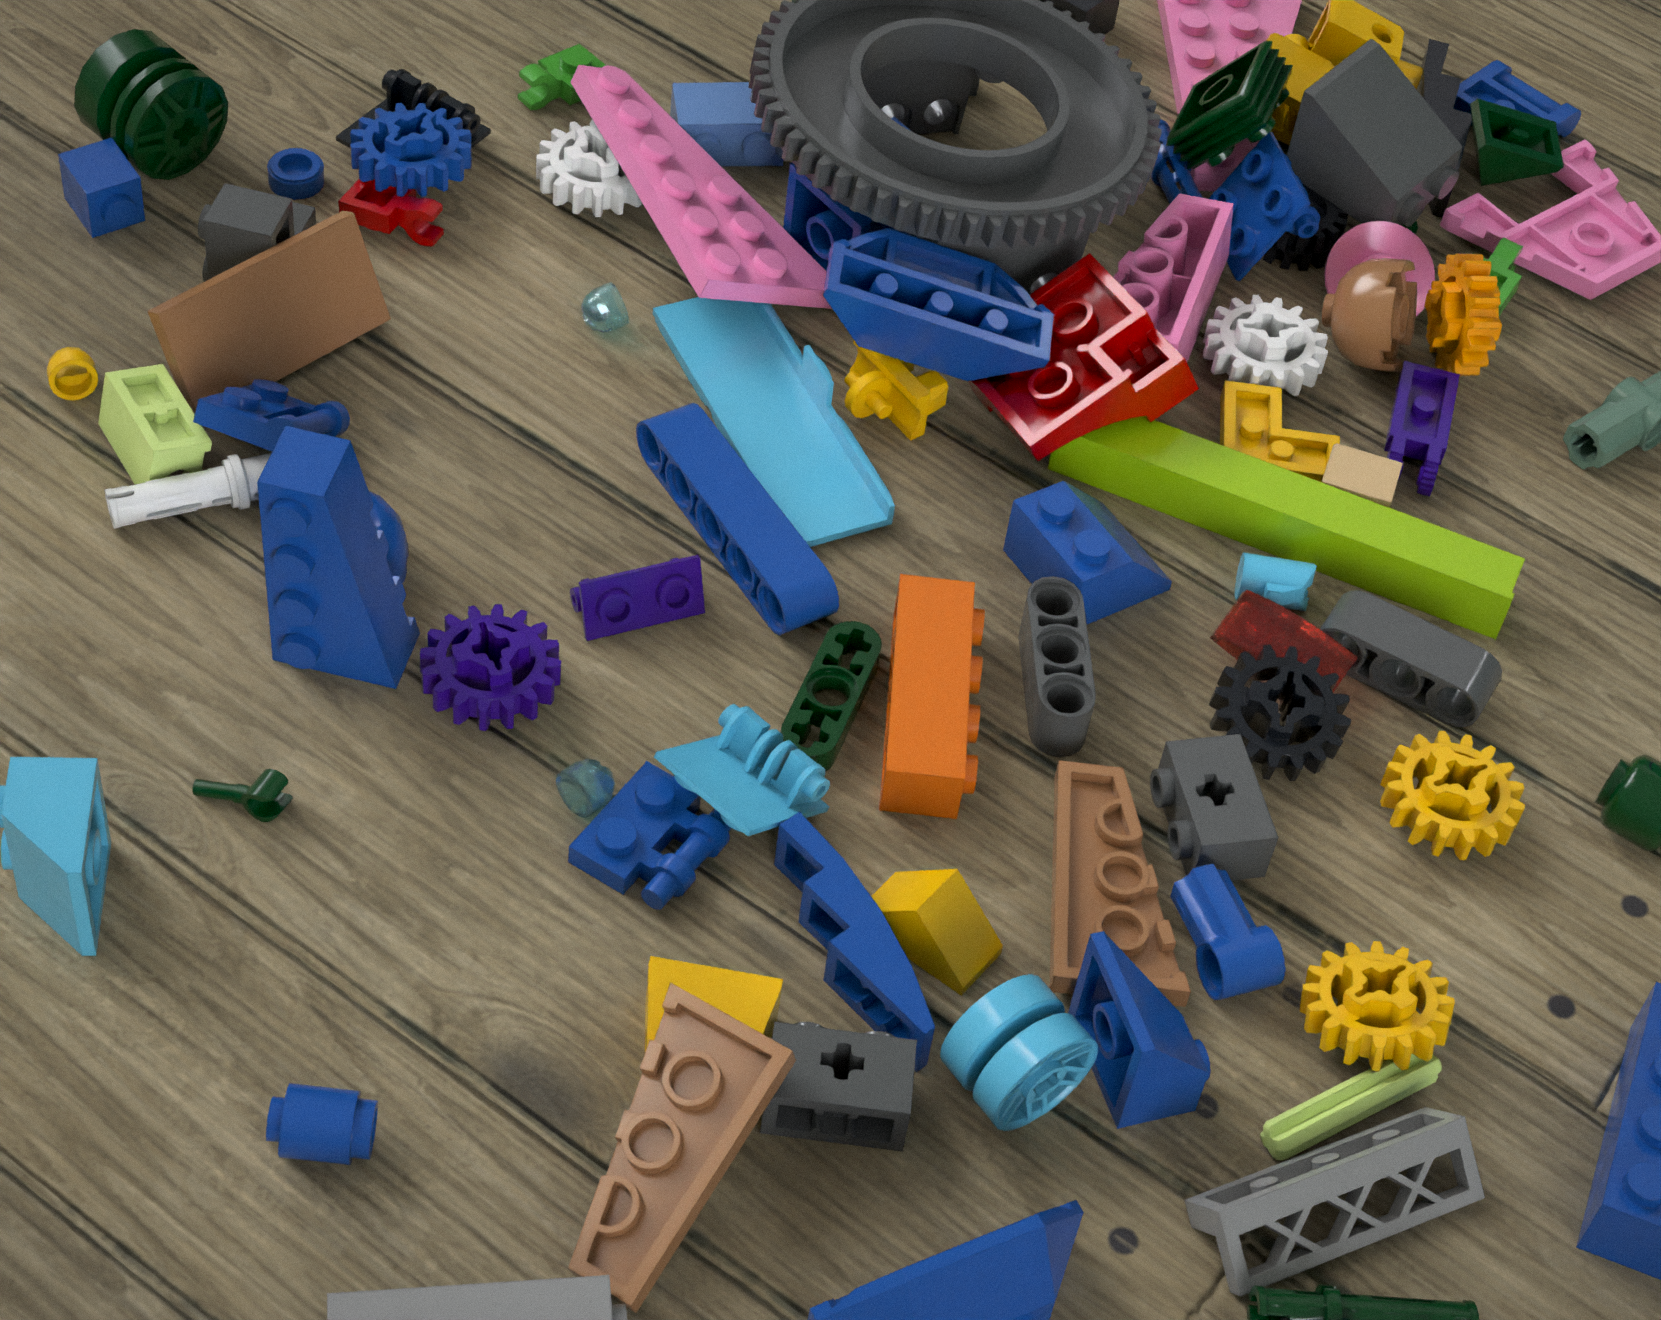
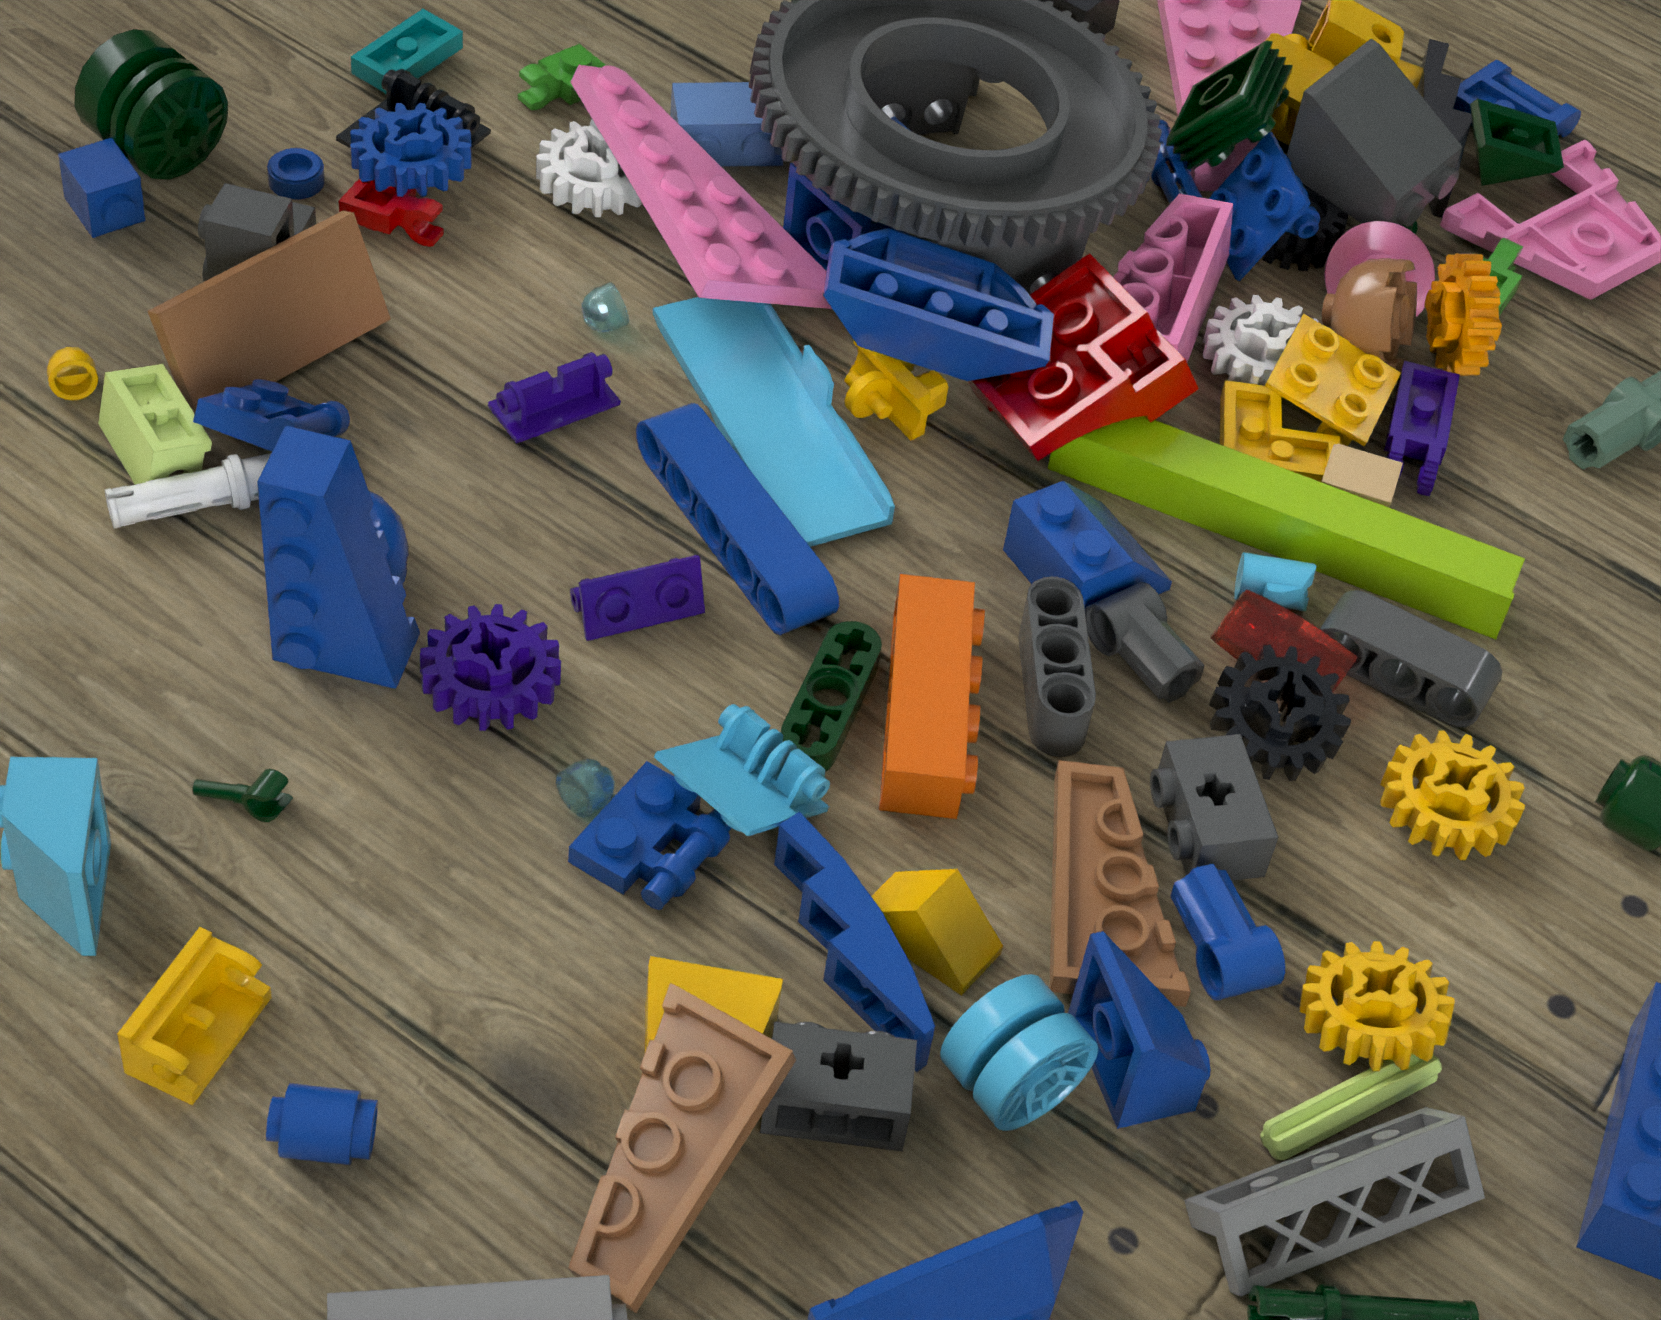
none -> yellow hinge [117,927,272,1106]
none -> teal plate [351,9,463,94]
none -> dark purple hinge [488,352,621,444]
none -> dark grey piece [1085,582,1205,703]
none -> yellow hinge [1265,314,1401,446]

